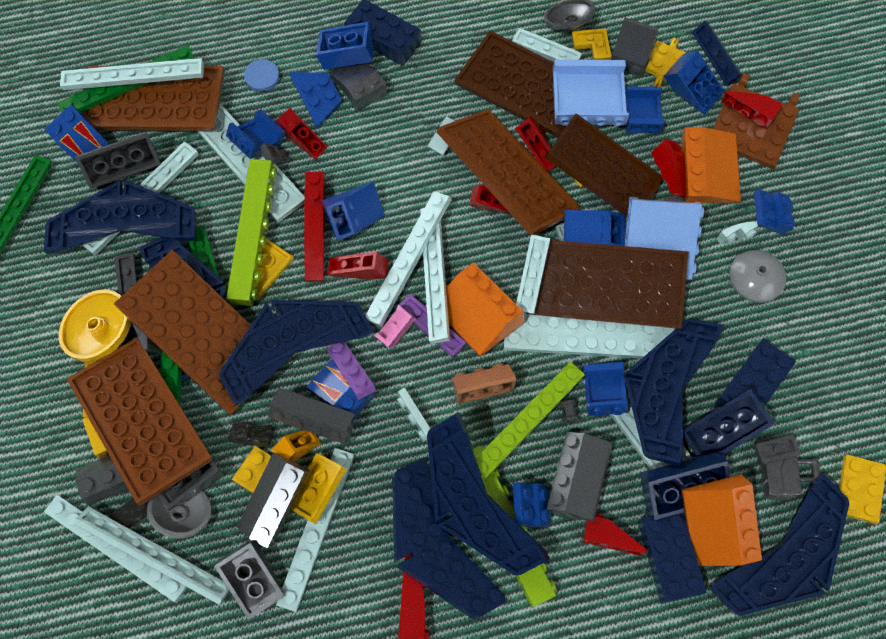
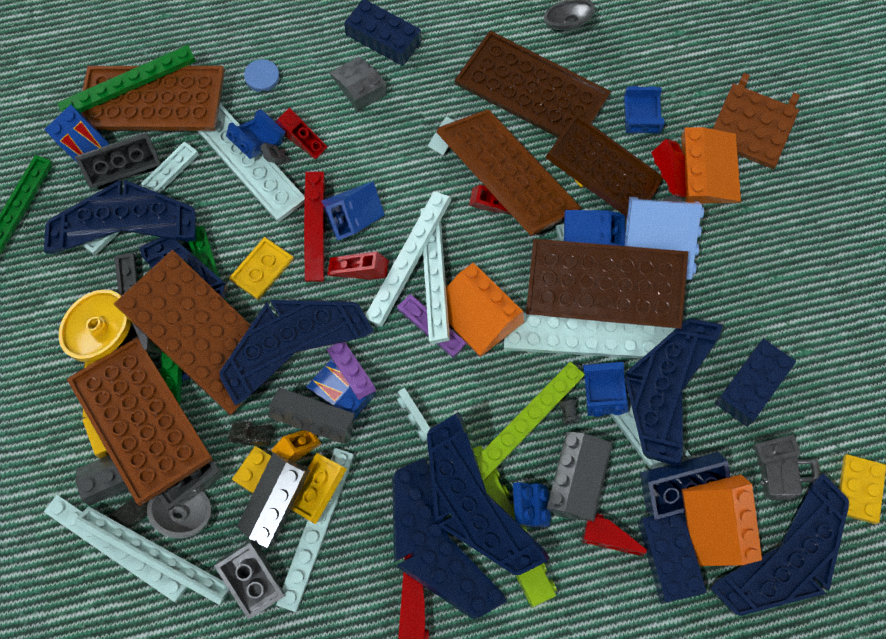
light aqua plate [60,58,204,90] -> none
lime brick [226,159,277,306] -> none
blue wing [289,72,342,129] -> none
blue slope [316,21,374,70] -> none
bright pink hinge [375,305,417,348] -> none
nougat slope [451,363,516,405] -> none
light aqua plate [512,28,582,62] -> none
red slope [515,116,556,172] -> none
light aqua plate [516,235,550,314] -> none
light blue panel [553,60,629,126] -> none
yellow plate [571,28,612,60] -> none
dark grey slope [611,17,659,76] -> none
yellow plate [644,38,686,87] -> none
blue slope [663,50,725,115] -> none
dark blue brick [683,388,777,457] -> none
dark blue plate [692,21,742,86] -> none
light aqua slope [717,222,758,245] -> none
red slope [721,90,783,129] -> none
light grey dish [729,250,786,303] -> none
blue plate [754,189,795,235] -> none

